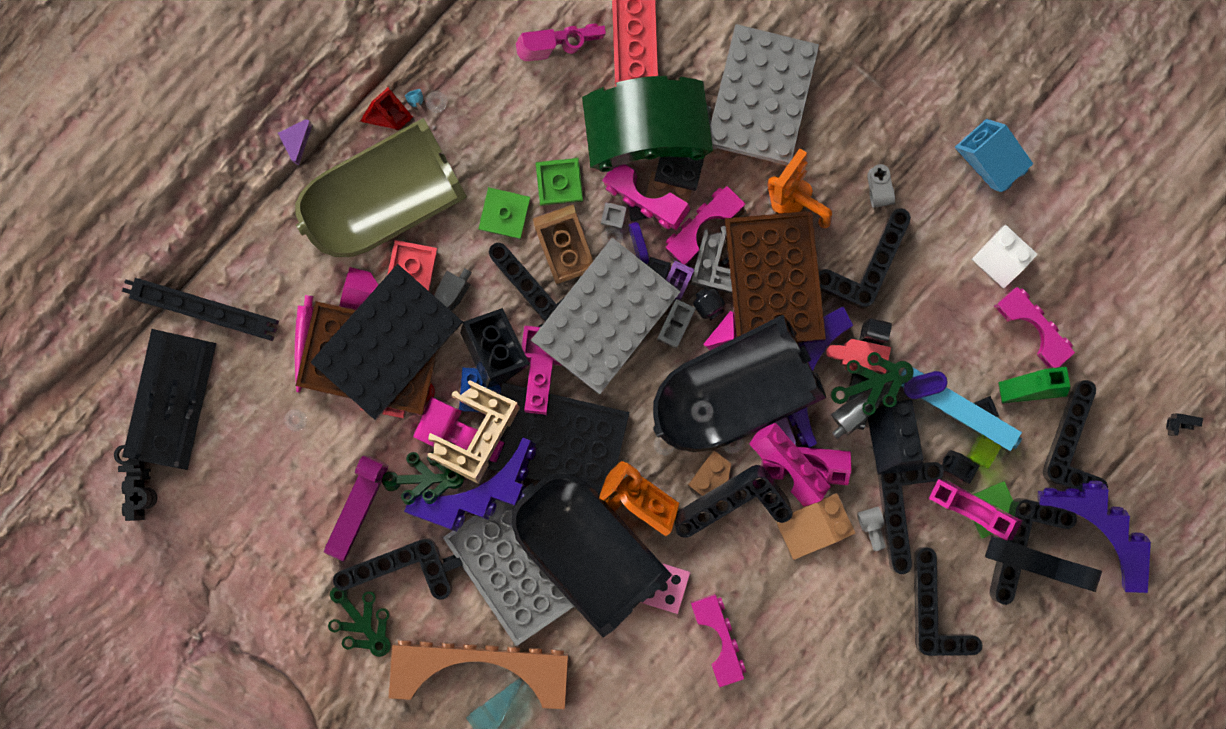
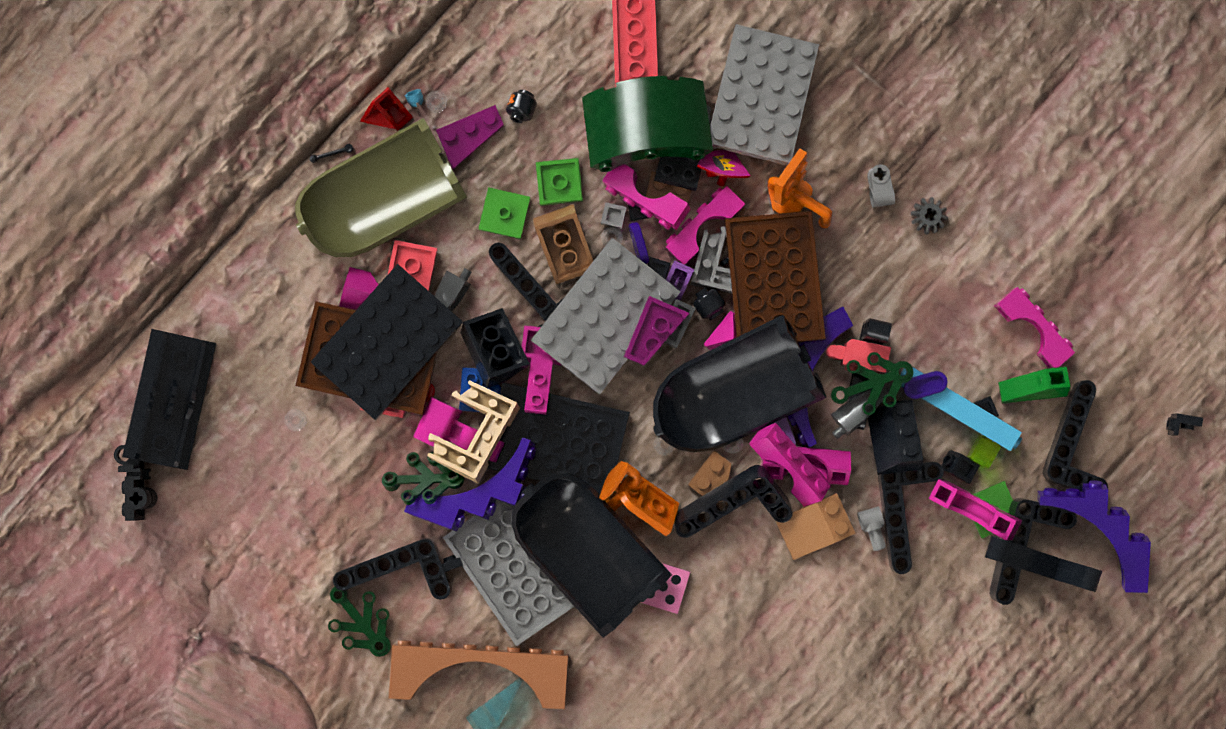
black hinge [121,278,279,341] -> none
medium lavender slope [278,119,313,165] -> none
dark pink piece [294,295,314,392] -> none
magenta beam [323,455,389,562] -> none
dark pink plate [516,23,606,61] -> none
dark pink arch [690,594,746,687] -> none
clear plate [691,401,713,423] -> none
black beam [819,208,911,309] -> none
black beam [914,547,983,656] -> none
dark azure slope [955,119,1033,192] -> none
white slope [971,225,1038,289] -> none
none -> black hinge [309,144,353,163]
none -> magenta wing [436,105,504,170]
none -> black head [506,90,537,123]
none -> magenta wing [623,296,690,366]
none -> shield [697,150,750,186]
none -> dark grey gear [910,197,948,234]

